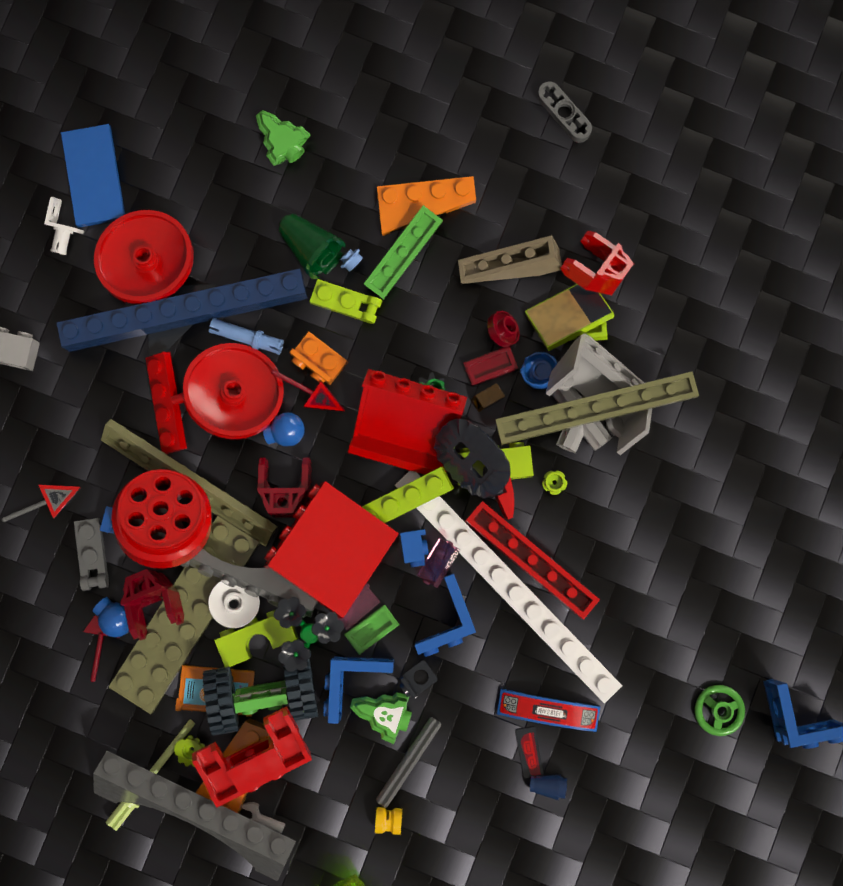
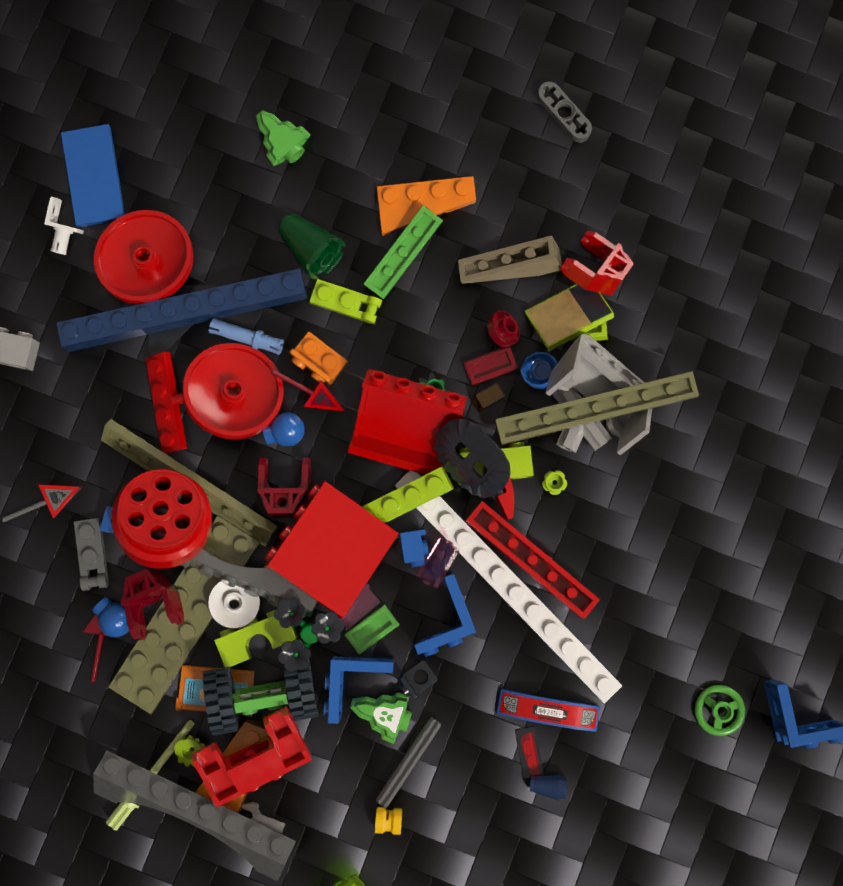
medium blue plate [340,249,363,272] -> none

